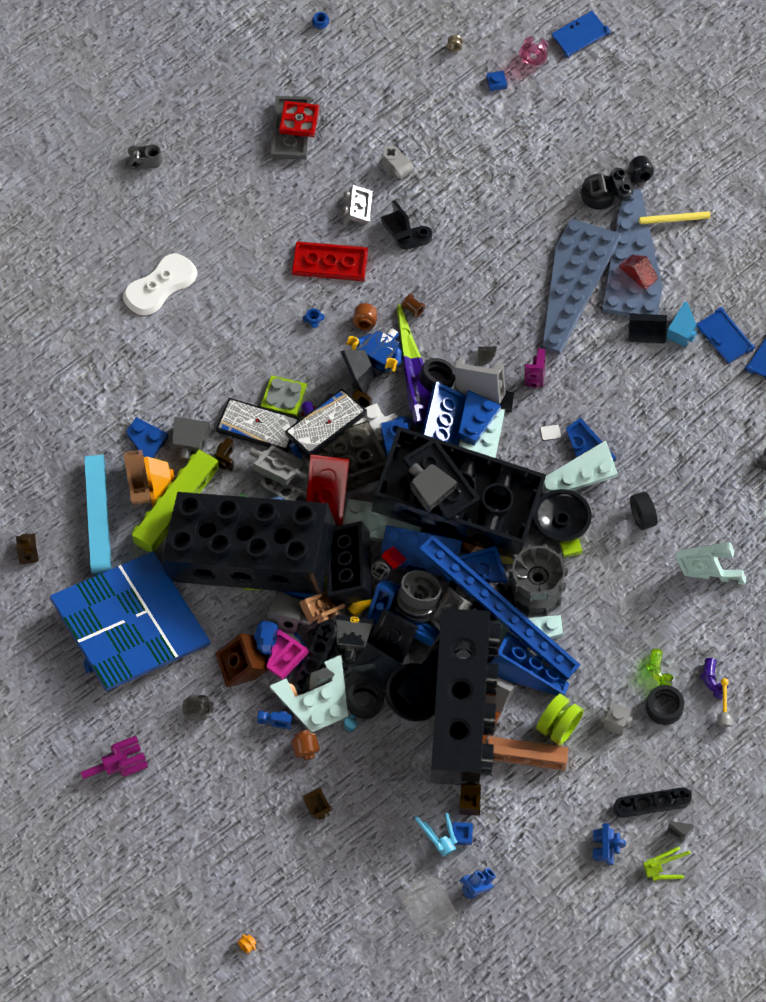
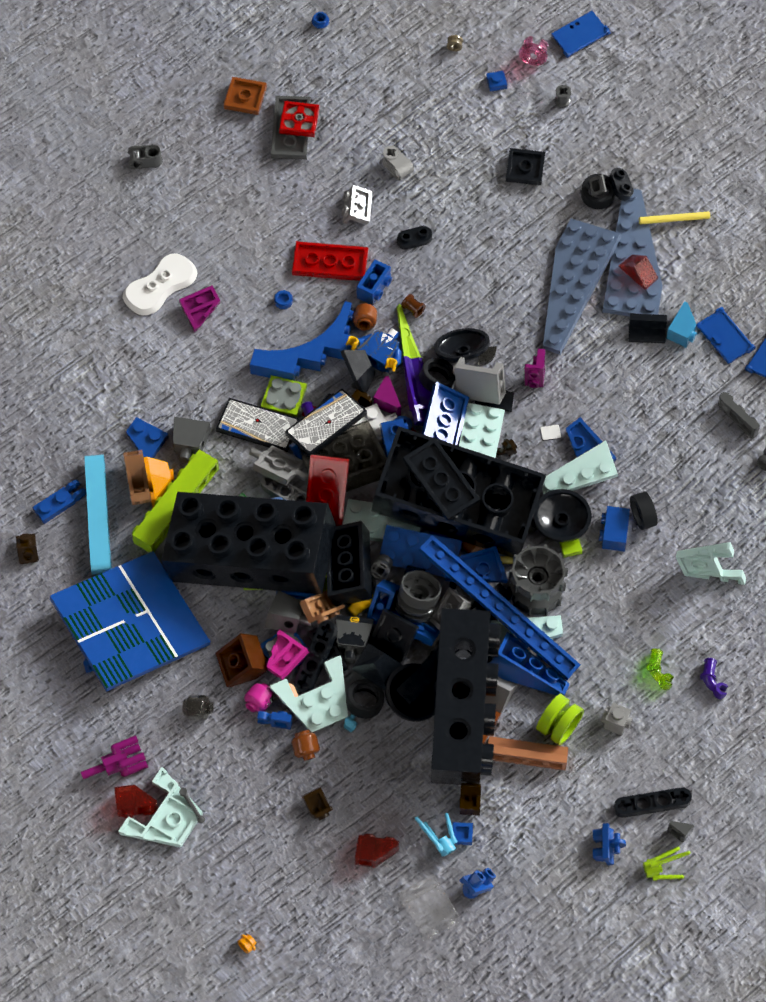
dark brown bracket [215,438,234,471] -> none
blue rock [254,620,278,654] -> none
blue plate [303,308,325,328] -> none
dark grey slope [309,668,334,691] -> none
black panel [380,200,412,241] -> none
red tile [381,546,407,570] -> none
dark grey torso [409,463,457,513] -> none
blue wing [458,390,501,446] -> none
black head [628,156,654,182] -> none
black tyre [646,685,685,725] -> none
hinge [717,678,733,727] -> none
none -> blue hinge [32,480,86,523]
none -> clear red slope [114,785,158,818]
none -> light aqua wing [118,767,203,848]
none -> magenta wing [179,285,220,332]
none -> dark grey hinge [179,788,205,824]
none -> dark orange plate [224,77,267,115]
none -> dark pink head [244,683,274,712]
none -> blue arch [250,301,354,381]
none -> blue tile [274,290,293,309]
none -> clear red slope [355,834,399,868]
none -> blue brick [357,259,392,305]
none -> magenta slope [373,375,401,416]
none -> black dish [434,328,490,363]
none -> dark brown plate [496,438,518,456]
none -> black plate [505,148,545,186]
none -> dark grey bush [555,85,571,108]
none -> blue brick [599,506,630,552]
none -> dark grey hinge [718,392,760,438]

